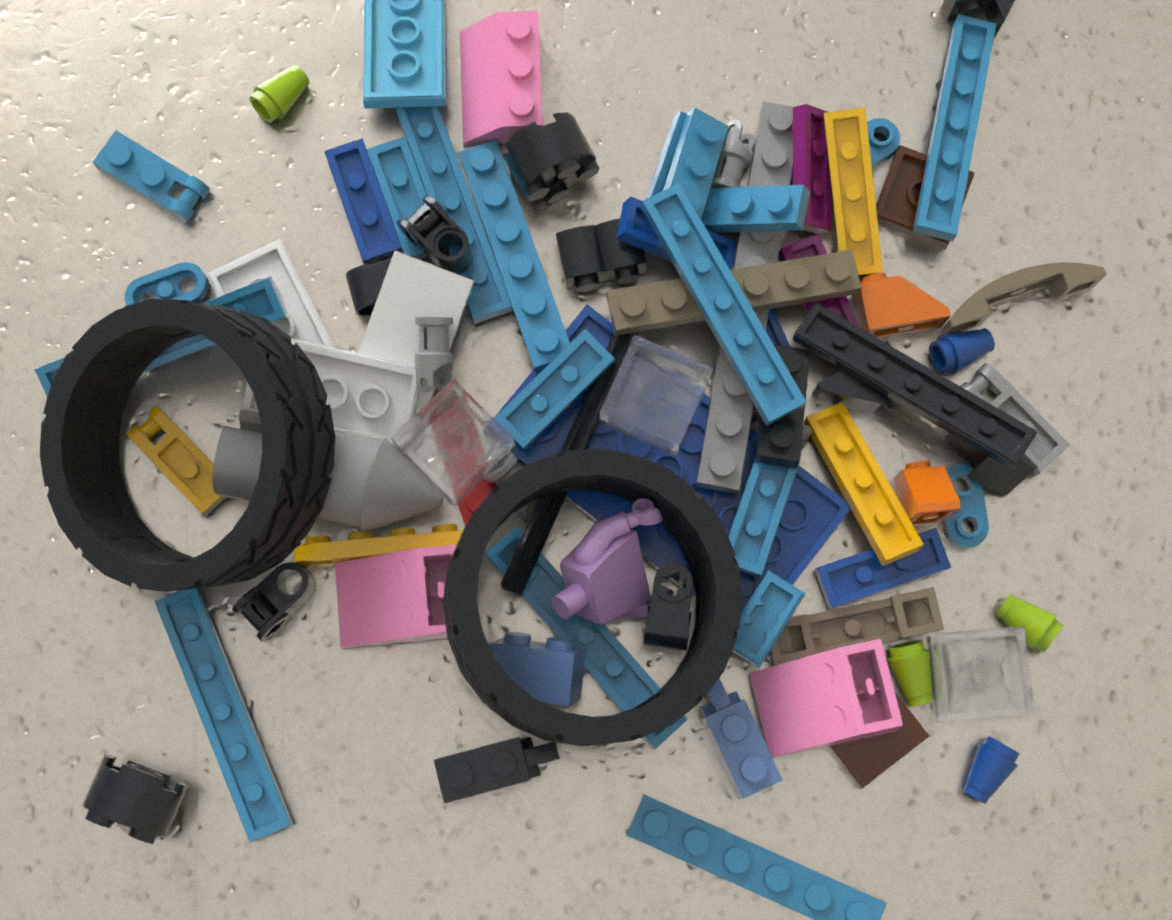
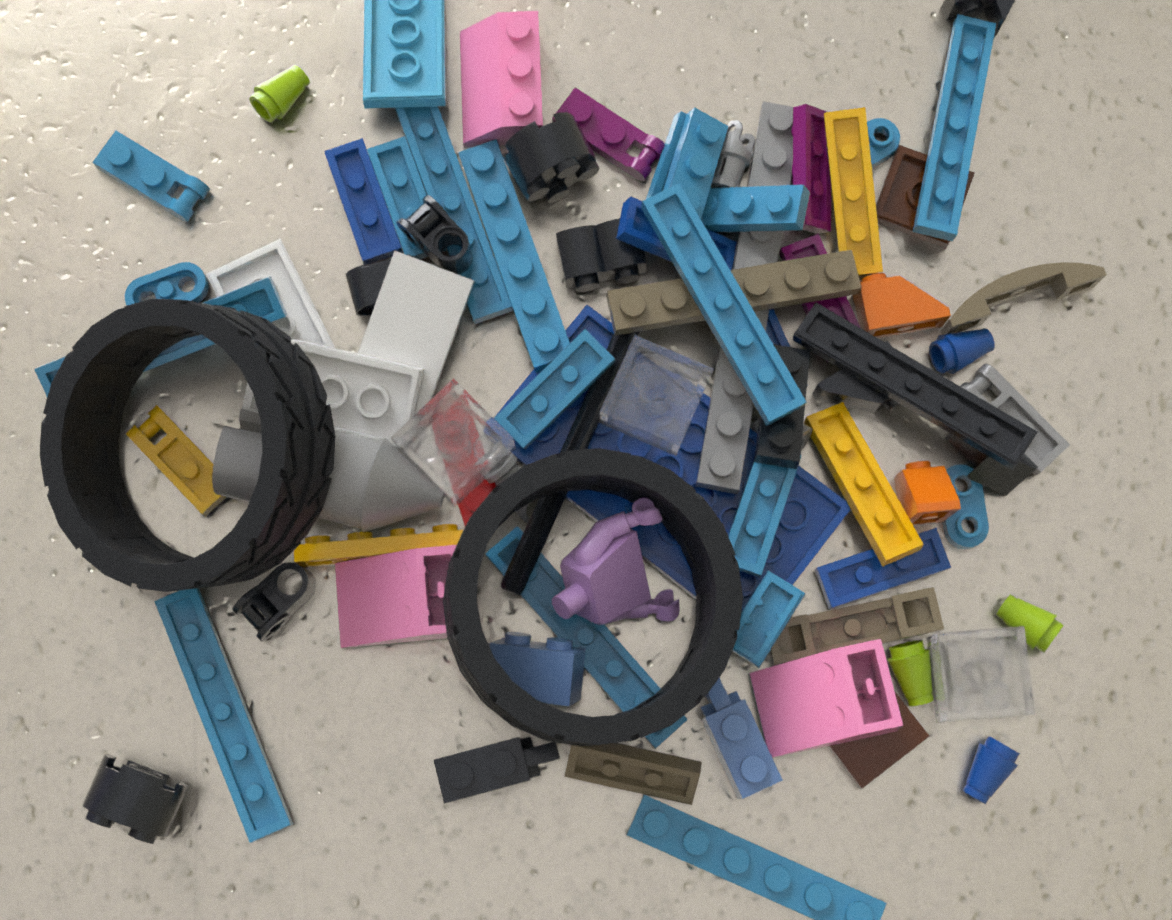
light grey piece [415,317,453,393] -> none
black piece [643,563,693,651] -> none
none -> magenta plate [552,87,665,182]
none -> dark tan plate [564,743,702,805]

